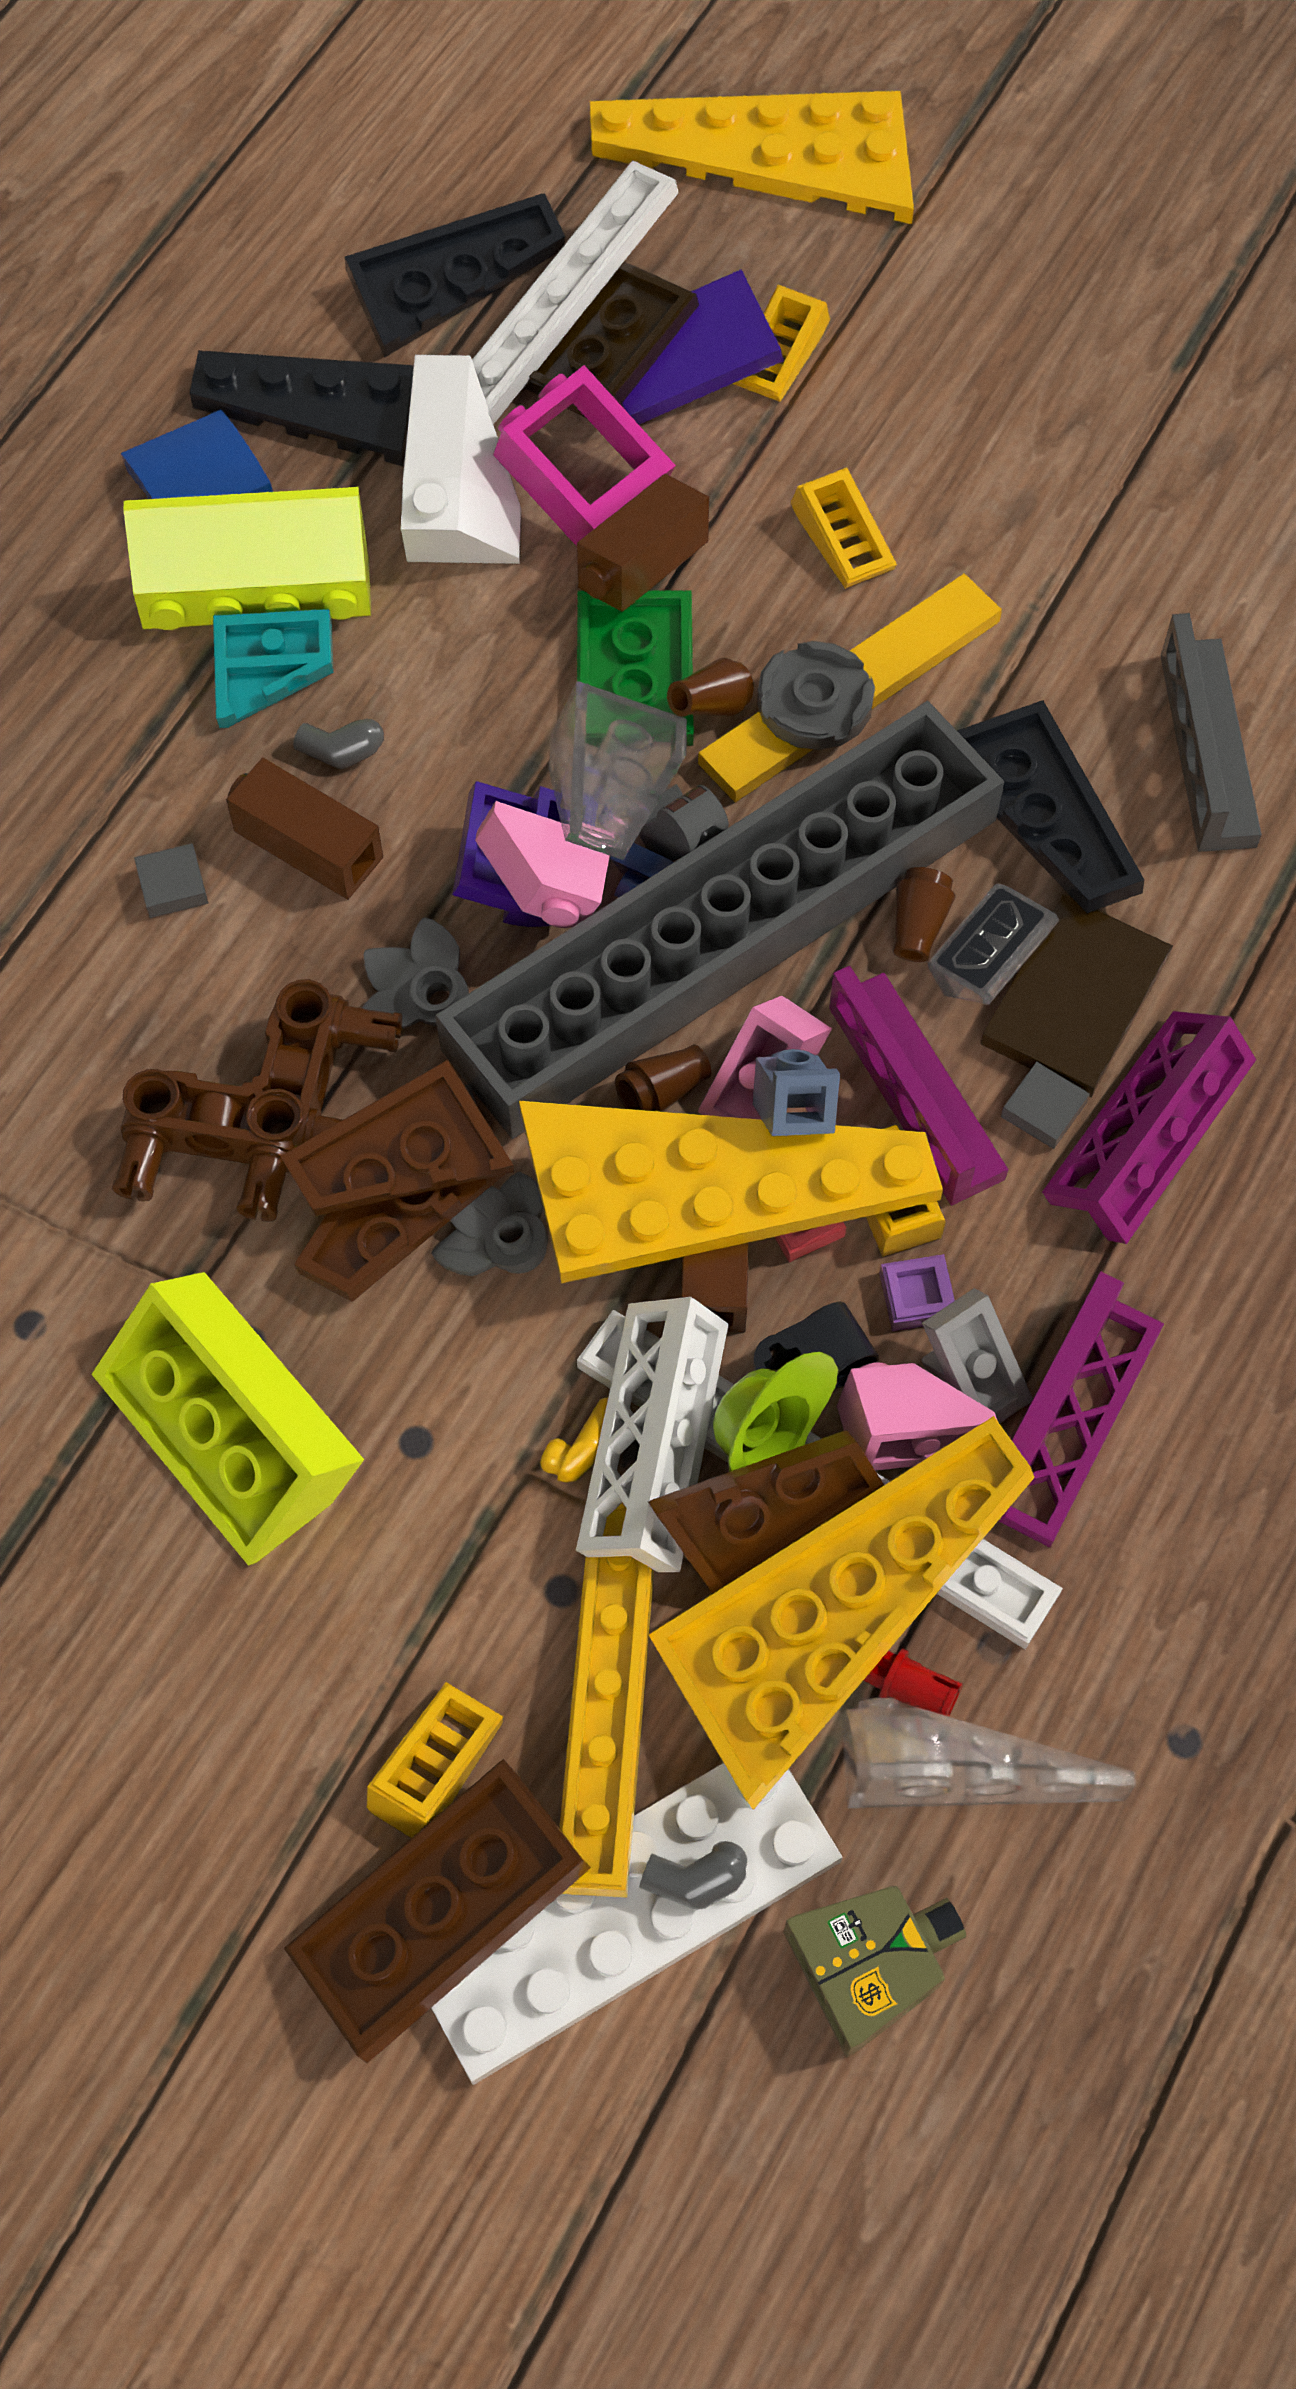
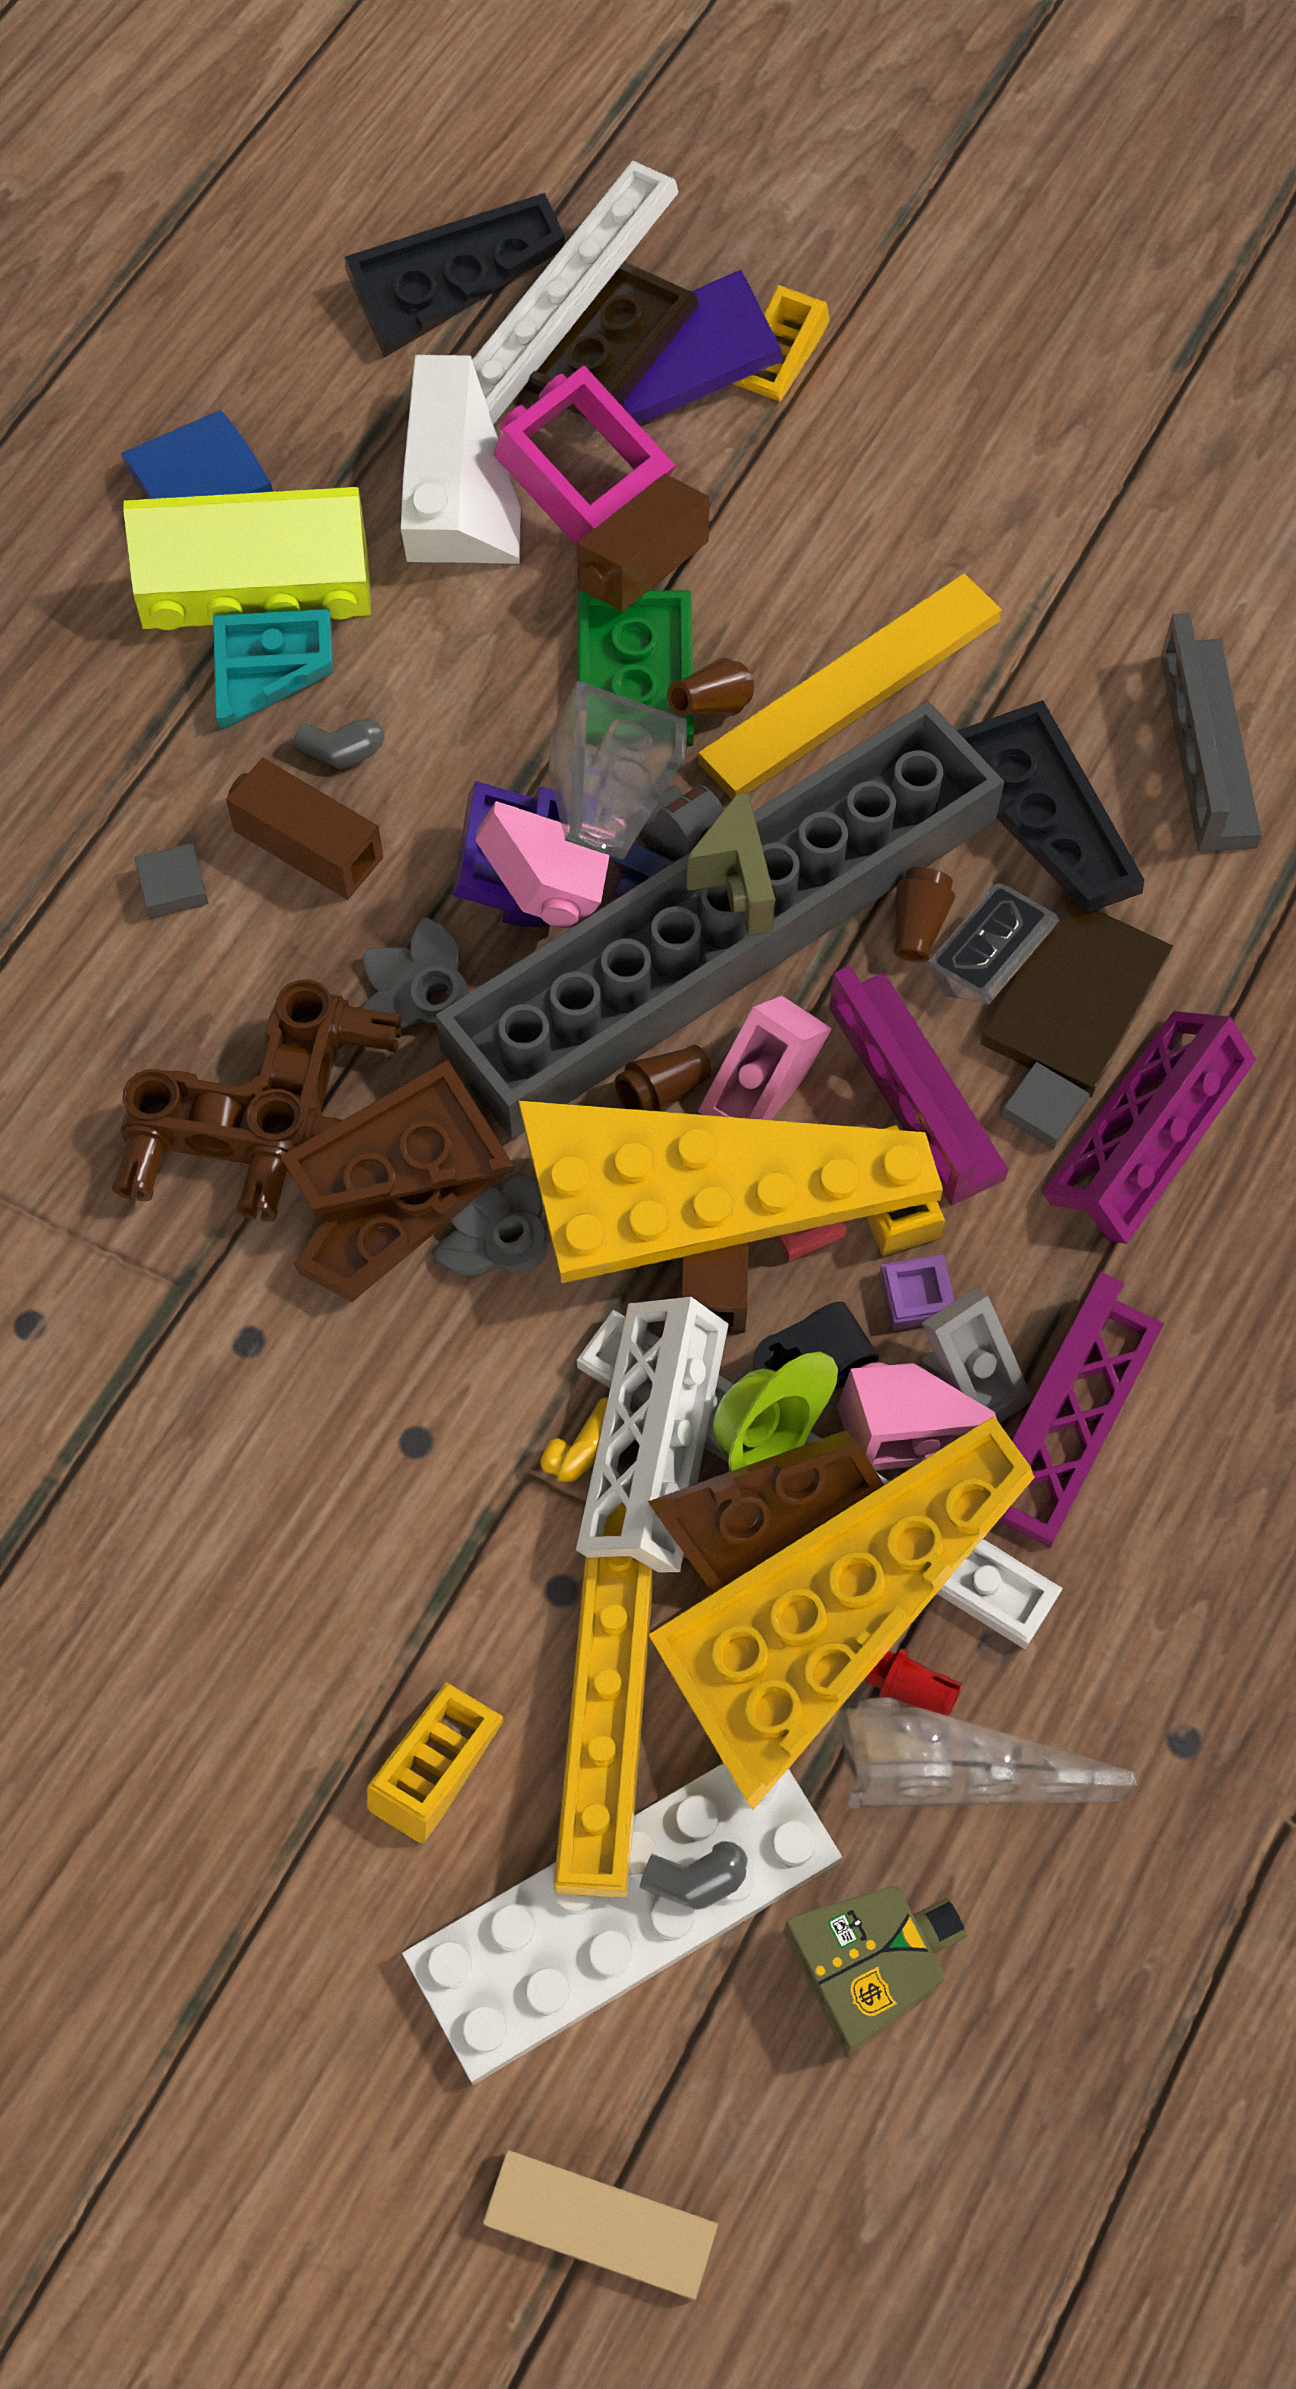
neon yellow slope [91,1272,364,1566] -> none
black wing [190,350,414,467] -> none
reddish brown tile [284,1759,591,2064] -> none
yellow wing [590,91,914,224] -> none
sand blue brick [753,1049,840,1136] -> none
dark grey tile [757,641,875,750] -> none
yellow slope [790,467,897,589] -> none
none -> tan tile [483,2150,718,2301]
none -> olive slope [686,793,775,936]

